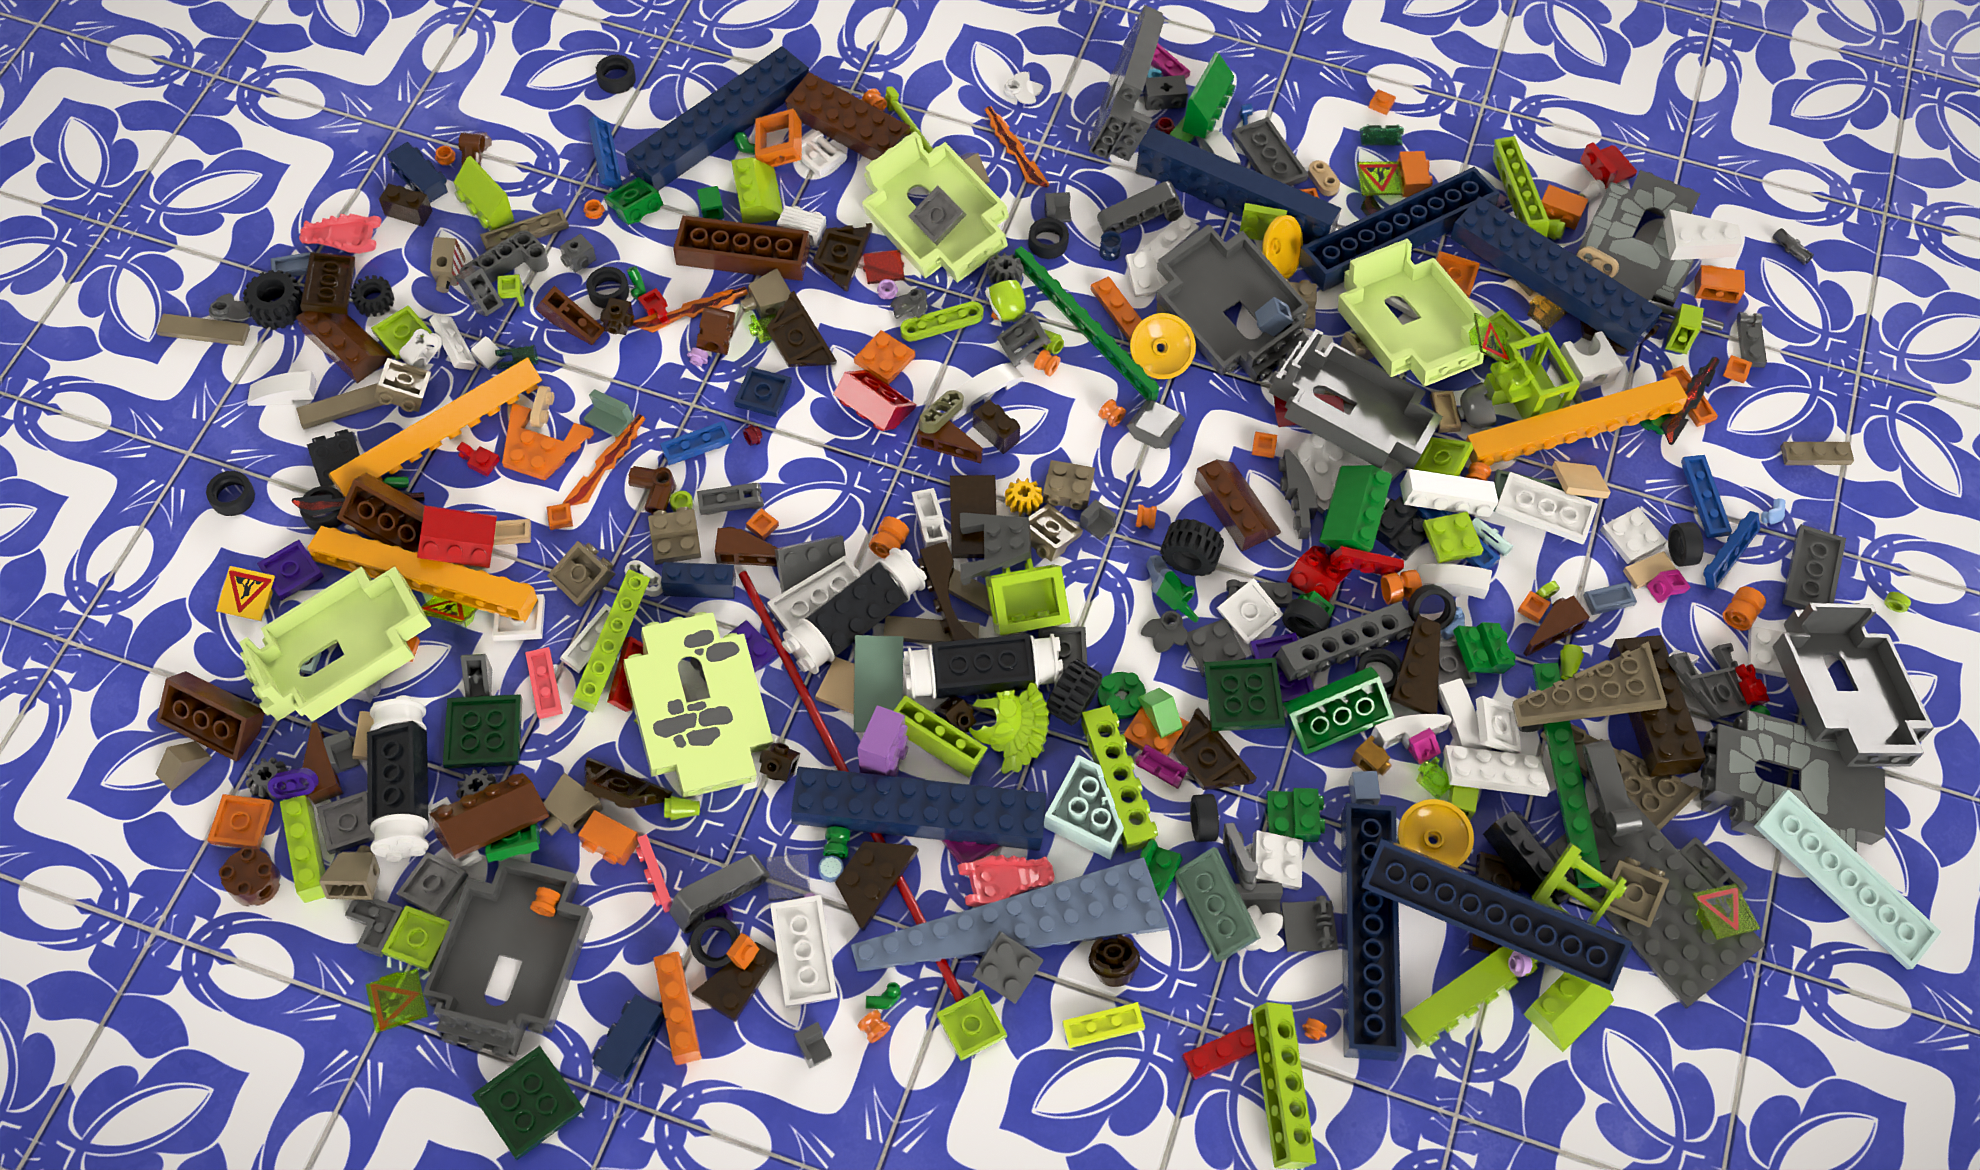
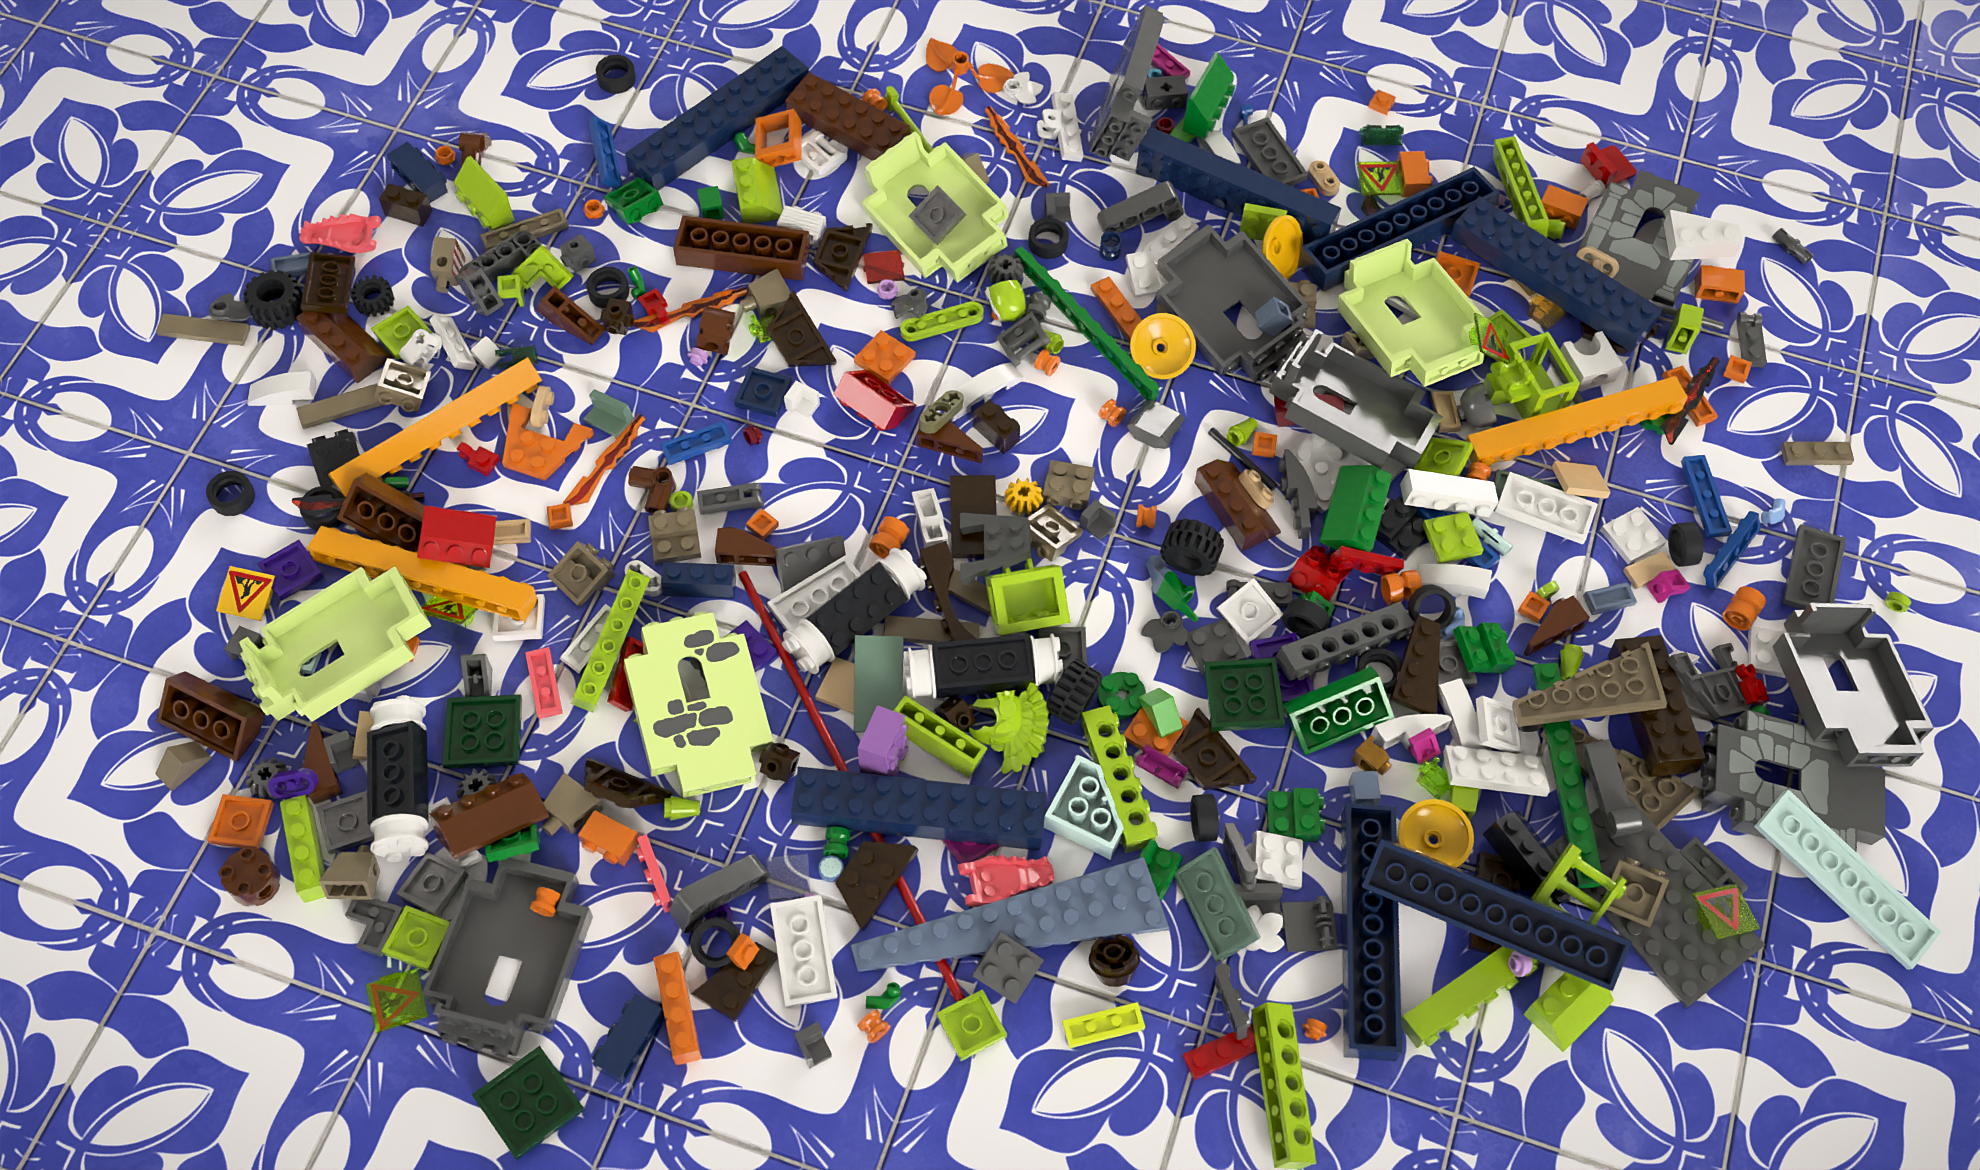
none -> dark grey panel [224,625,265,661]
none -> lime plate [511,245,574,290]
none -> white panel [784,381,820,420]
none -> orange plant [926,37,1014,115]
none -> dark grey wheel [1025,292,1052,323]
none -> white plate [1036,92,1084,162]
none -> black bar [1208,427,1278,491]
none -> dark grey plate [1215,963,1251,1040]
none -> lime cone [1226,417,1258,446]
none -> tan plate [1238,469,1274,509]

